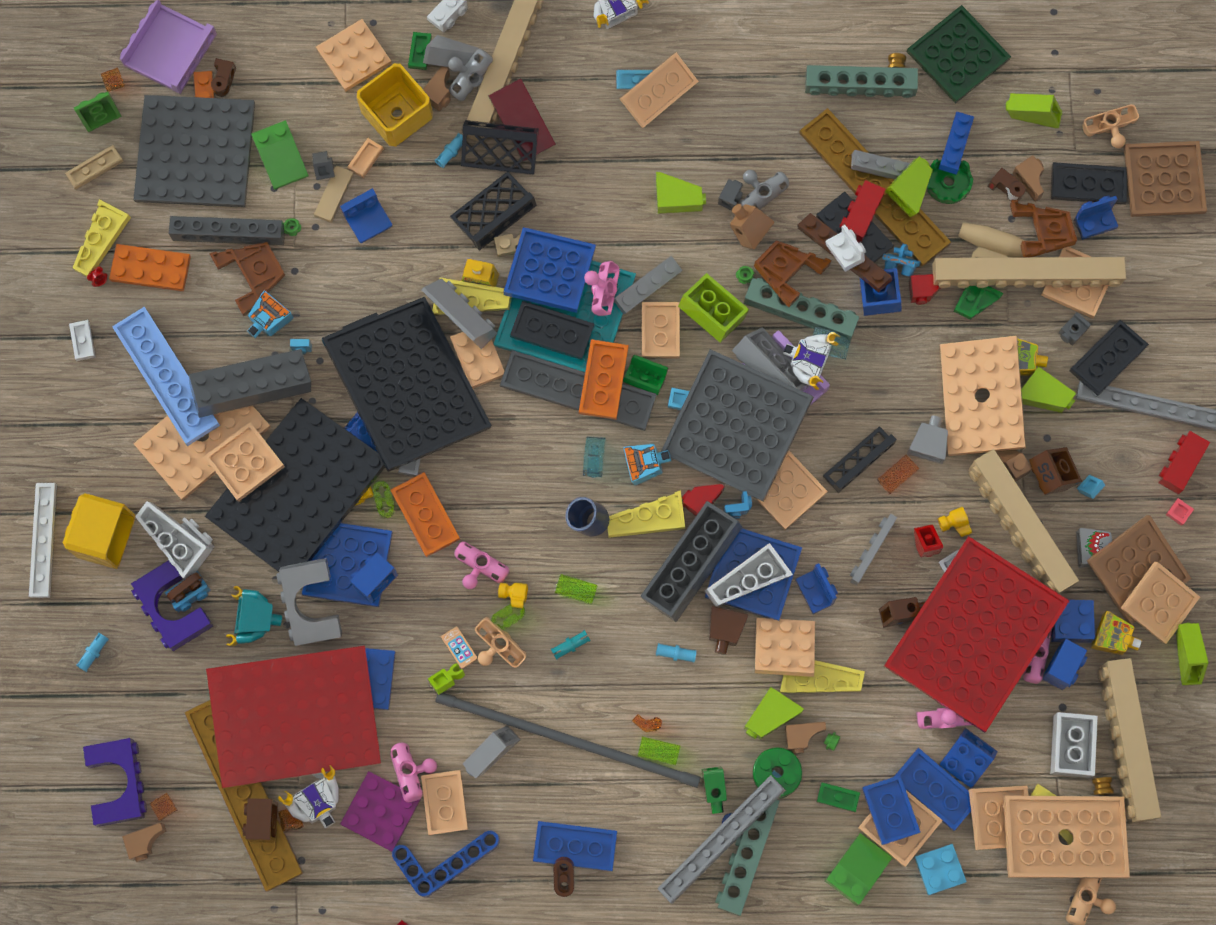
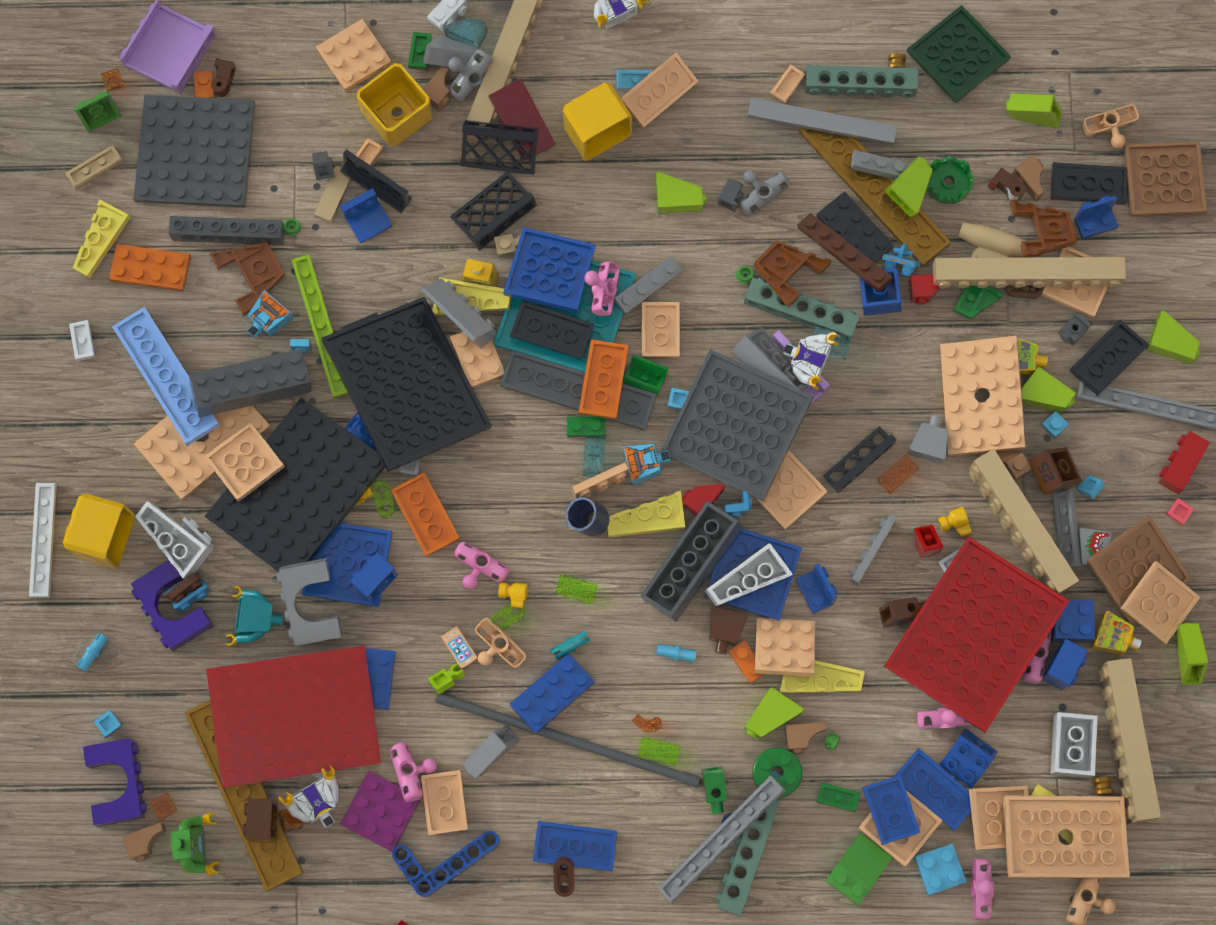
red plate [87,266,108,287] -> none
bright green slope [251,120,309,190] -> none
medium azure pin [435,133,463,168] -> none
lime brick [678,273,749,343] -> none
medium nougat torso [730,204,775,249] -> none
white bracket [826,225,866,272] -> none
red brick [840,180,886,243] -> none
blue plate [939,111,974,175] -> none
none -> medium azure plate [94,710,122,738]
none -> bright green torso [170,813,220,876]
none -> lime plate [291,254,348,399]
none -> black fence [340,149,412,214]
none -> clear light blue slope [444,18,488,48]
none -> blue plate [510,653,595,734]
none -> yellow plate [563,83,632,161]
none -> green plate [567,417,605,437]
none -> light nougat plate [572,462,628,499]
none -> orange plate [728,640,764,684]
none -> light grey tile [747,98,897,145]
none -> light nougat tile [770,64,806,104]
none -> bright pink piece [971,859,994,920]
none -> reddish brown plate [1005,285,1044,299]
none -> medium azure plate [1041,411,1069,439]
none -> light grey plate [1053,490,1082,569]
none -> lime slope [1147,310,1201,365]

